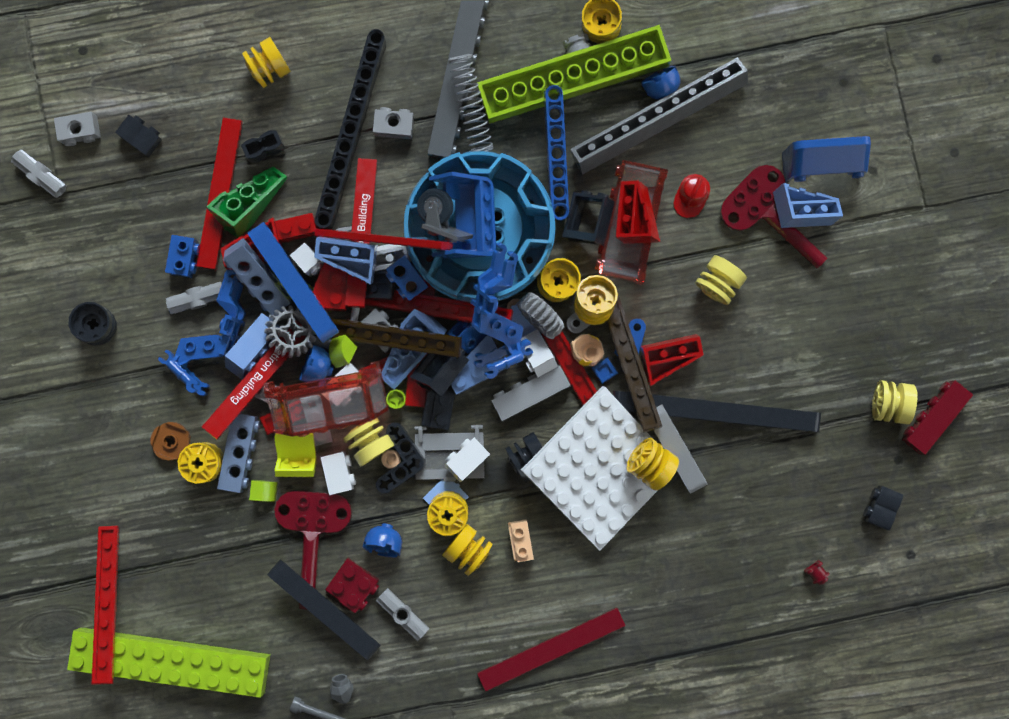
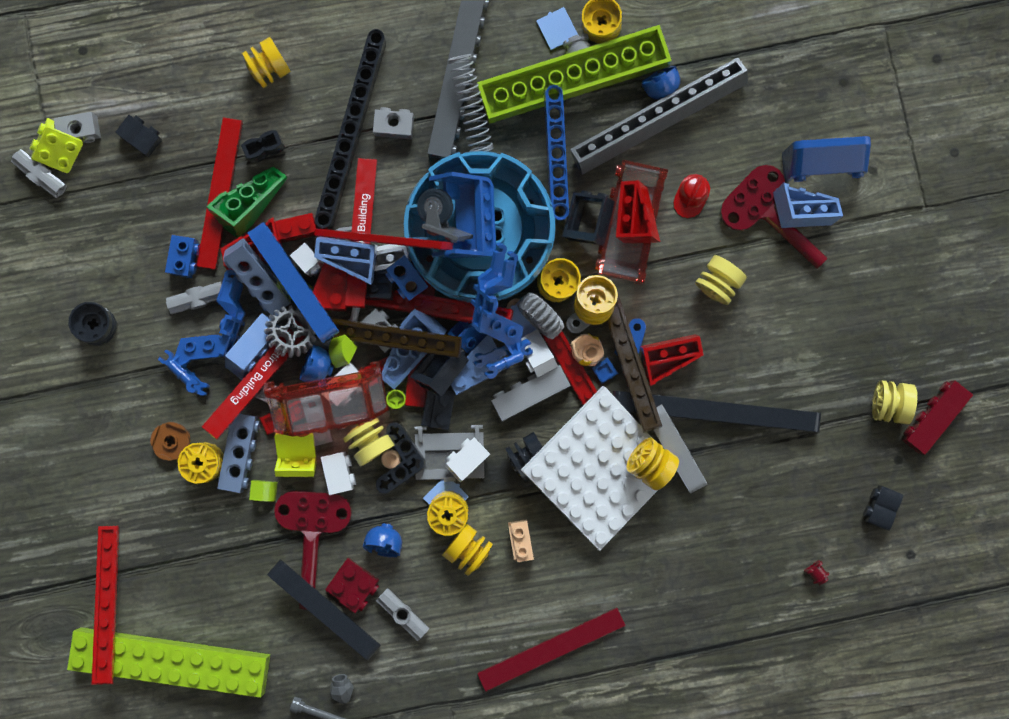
none -> neon yellow bracket [30,118,83,173]
none -> light blue piece [536,7,579,50]

